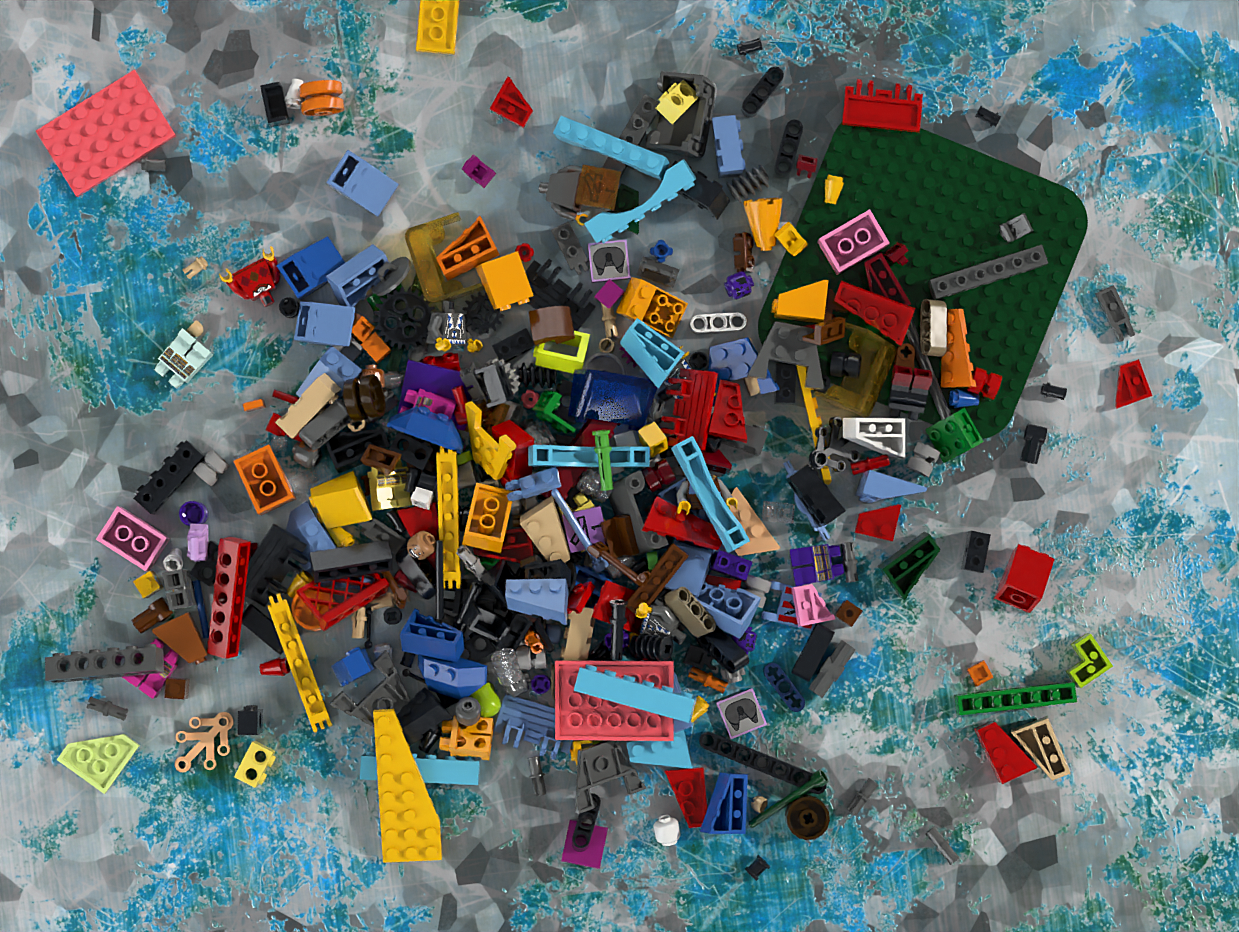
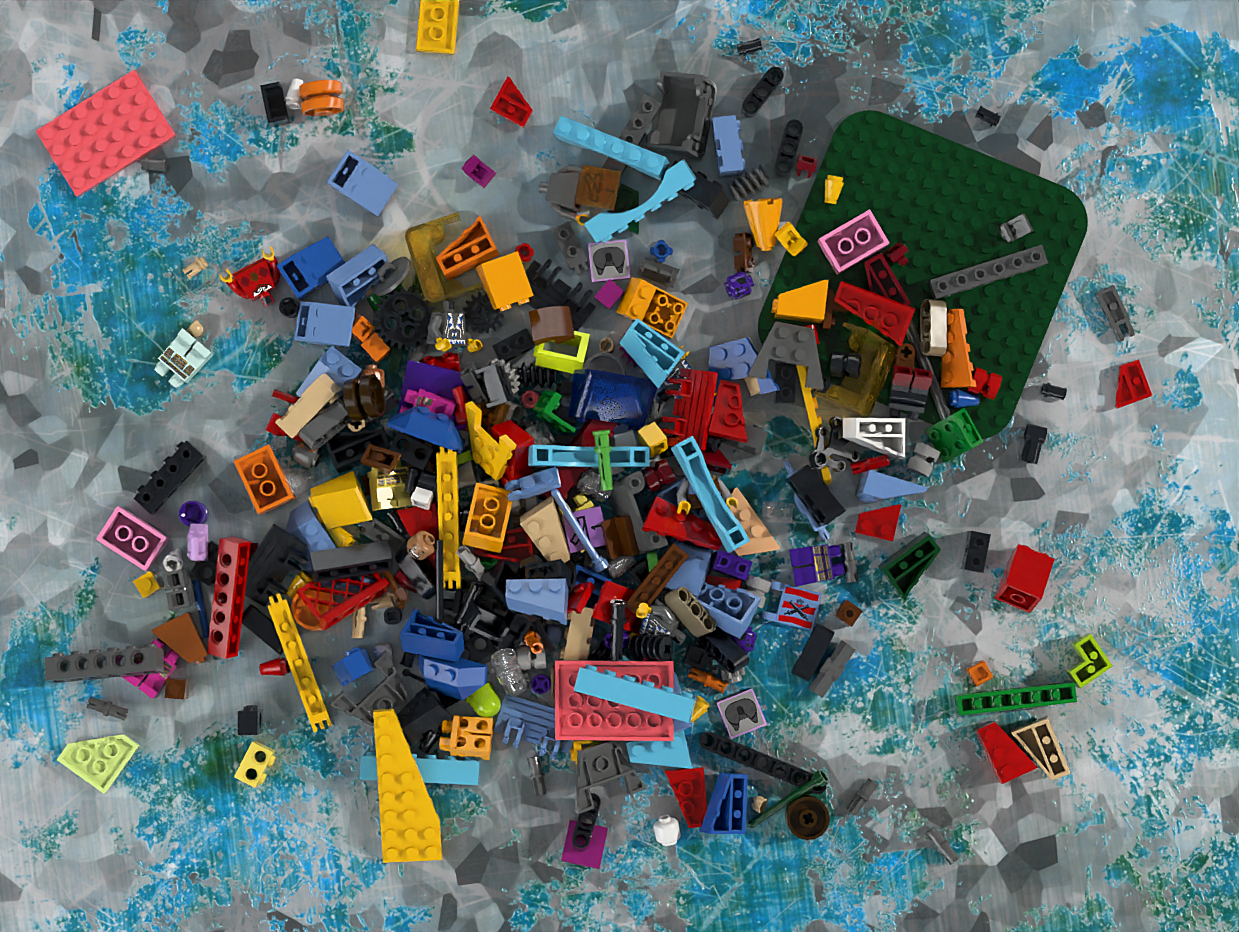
reddish brown piece [131,597,173,634] -> none
light nougat plant [175,712,234,772] -> none
light grey wheel [193,449,230,486] -> none
orange tile [243,399,266,412] -> none
light grey panel [333,337,365,362] -> none
black hinge [364,607,373,649] -> none
clear cone [383,371,406,390] -> none
dark grey head [455,697,481,726] -> none
reddish brown hinge [587,541,651,588] -> none
tan pin [601,303,618,338] -> none
light yellow brick [656,80,698,124] -> none
black wheel [689,352,709,371] -> none
white beam [690,312,747,334] -> none
black bush [745,854,770,881] -> none
dark blue beam [763,663,805,712] -> none
bright pink wing [792,584,835,626] -> none
reddish brown panel [802,317,845,345] -> none
red hinge [842,79,923,133] -> none

